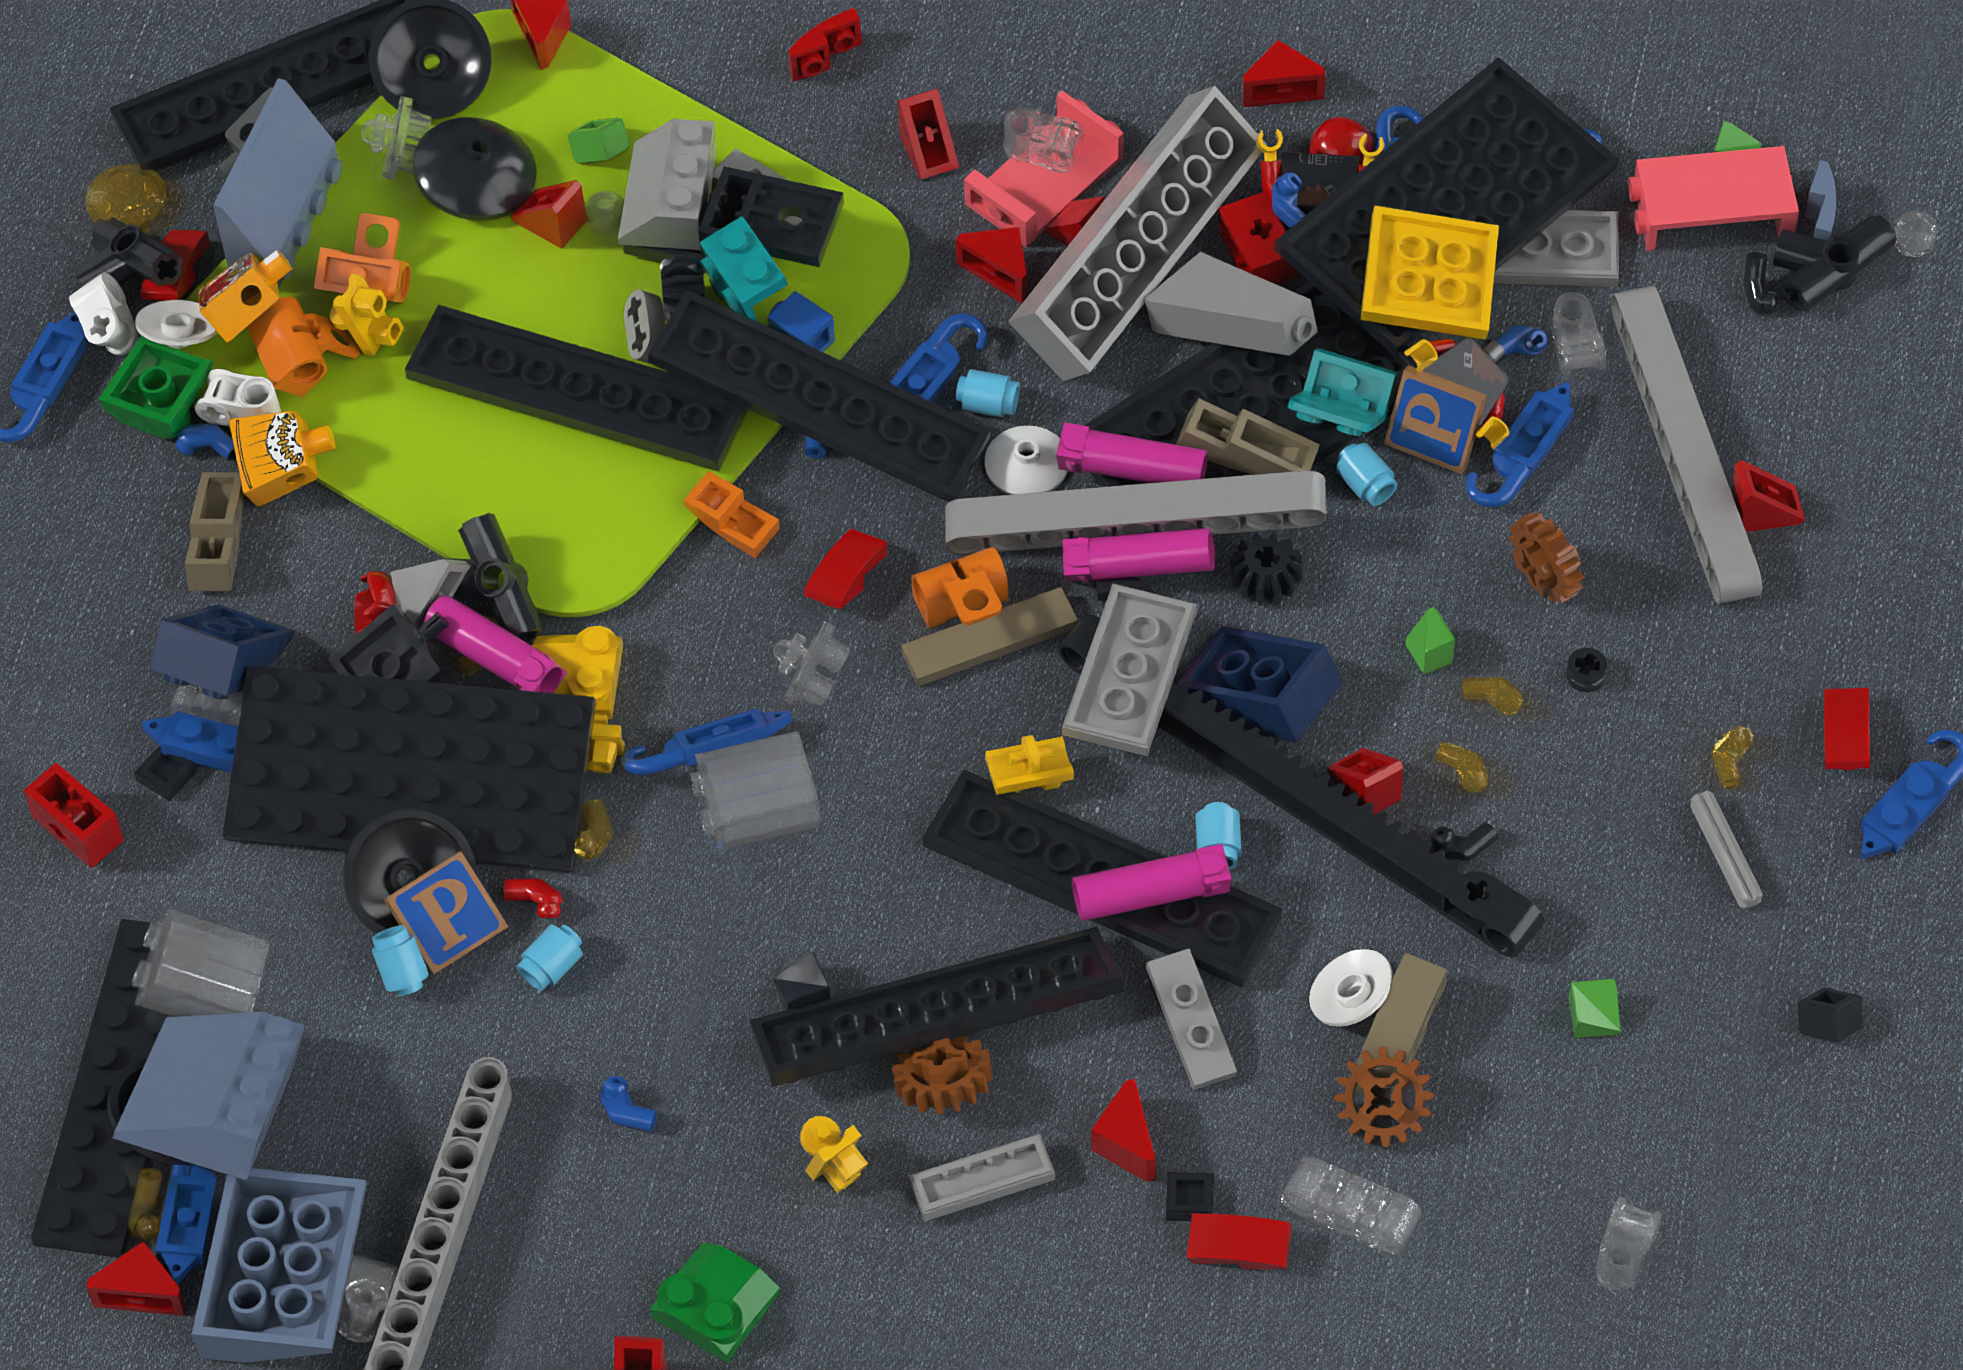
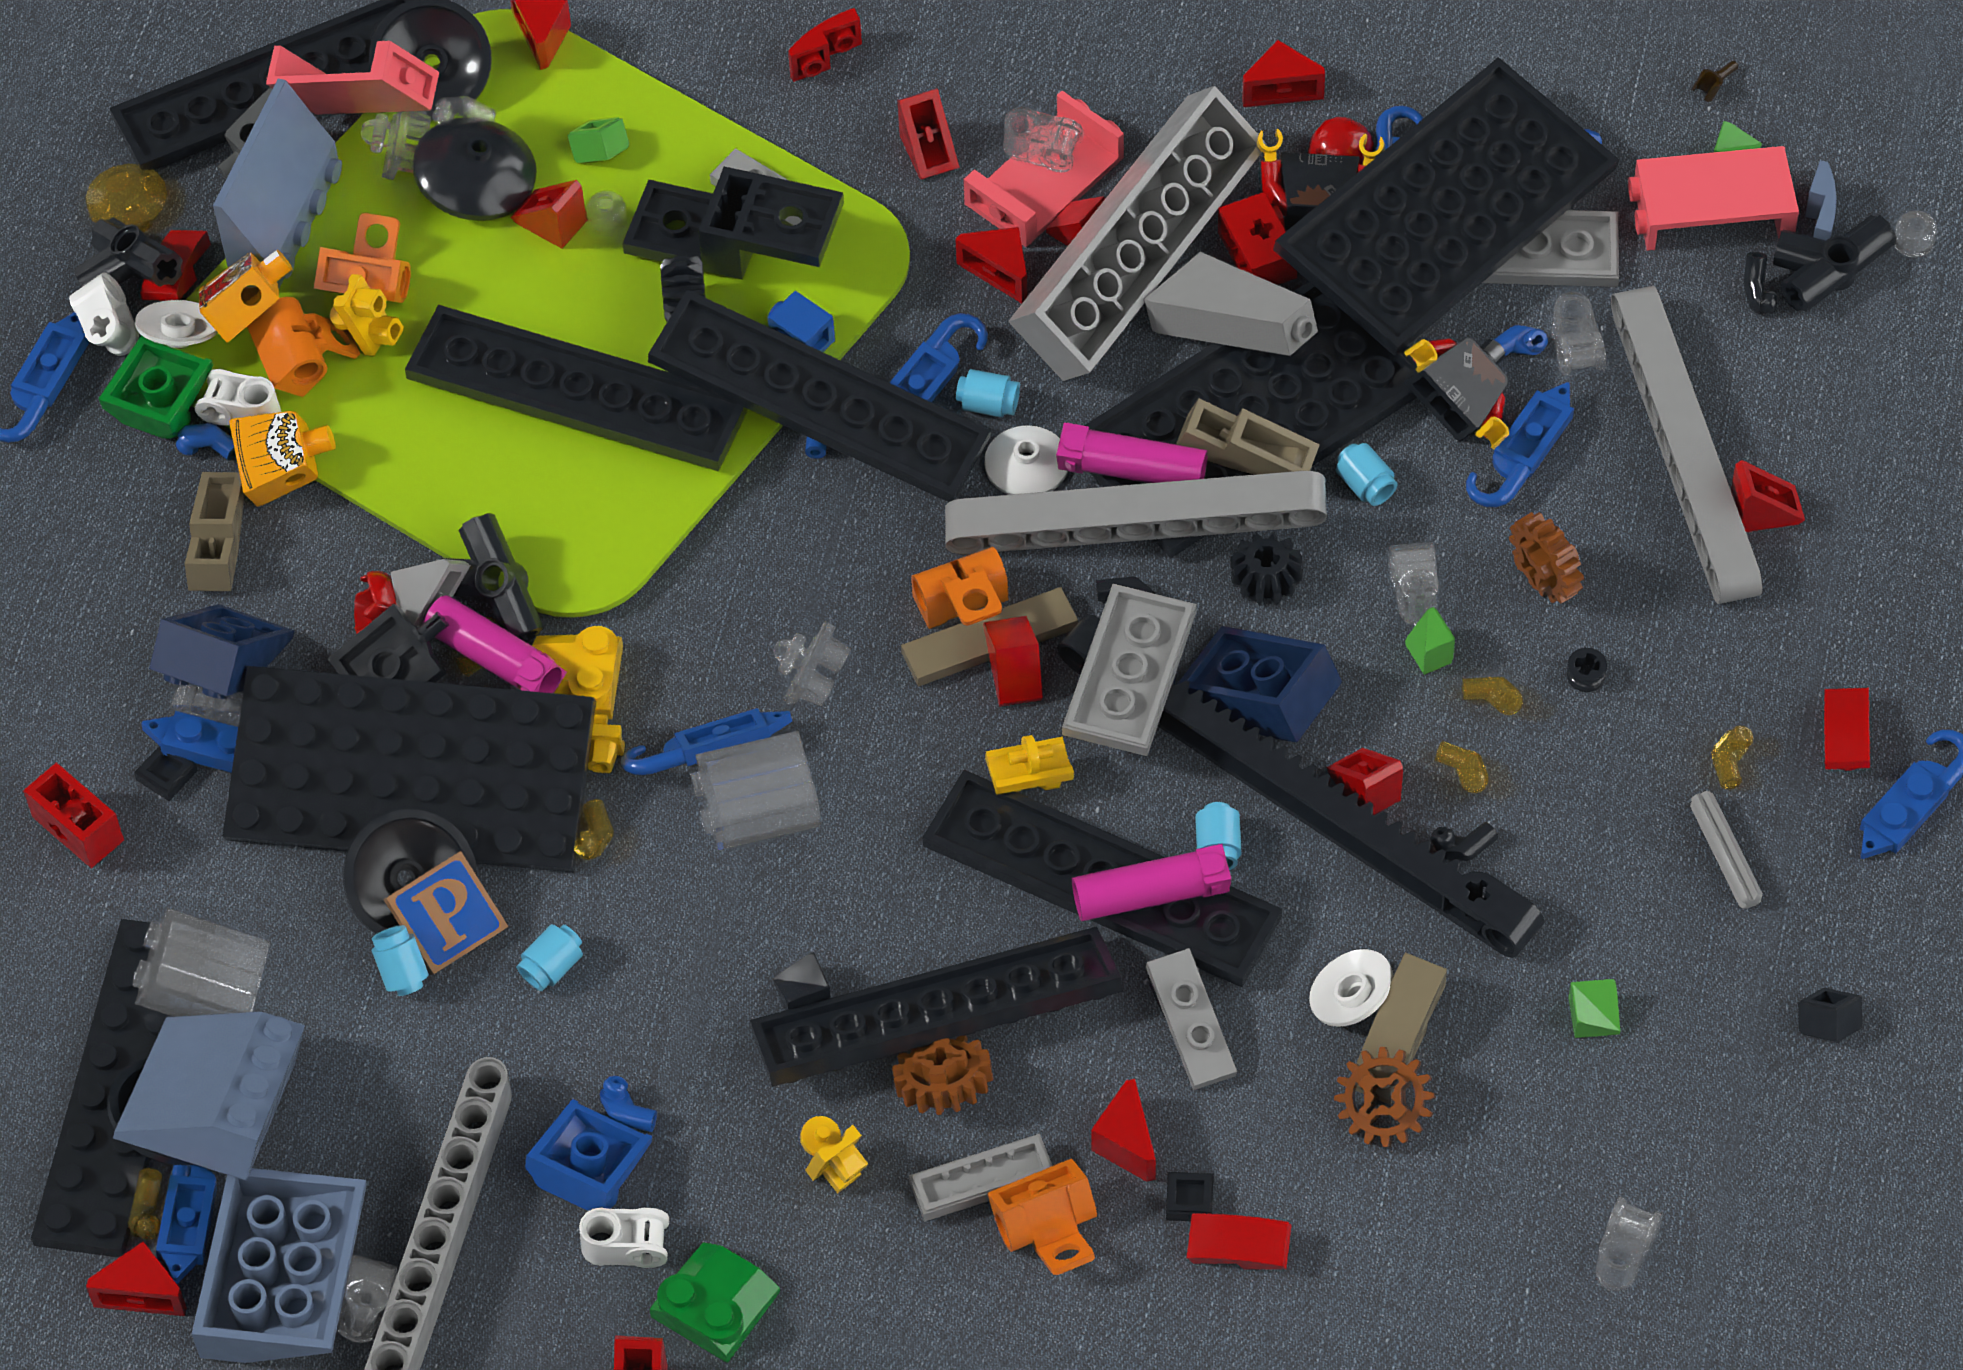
red arm [504,879,563,918] -> none
light grey slope [618,119,717,250] -> none
light grey beam [624,289,665,365] -> none
orange slope [683,471,780,558] -> none
teal bracket [700,216,788,322] -> none
red slope [804,529,887,609] -> none
dark pink piece [1062,528,1215,582] -> none
blue arm [1272,172,1306,228] -> none
clear beam [1280,1156,1422,1255] -> none
teal bracket [1288,348,1398,436] -> none
yellow plate [1361,206,1499,340] -> none
tile [1384,365,1487,474] -> none
none -> coral panel [266,41,439,115]
none -> clear arm [432,96,496,124]
none -> blue slope [525,1099,652,1211]
none -> white piece [579,1208,669,1268]
none -> red slope [983,616,1043,707]
none -> orange piece [987,1158,1097,1275]
none -> clear piece [1389,541,1439,625]
none -> dark brown hand [1691,61,1738,102]

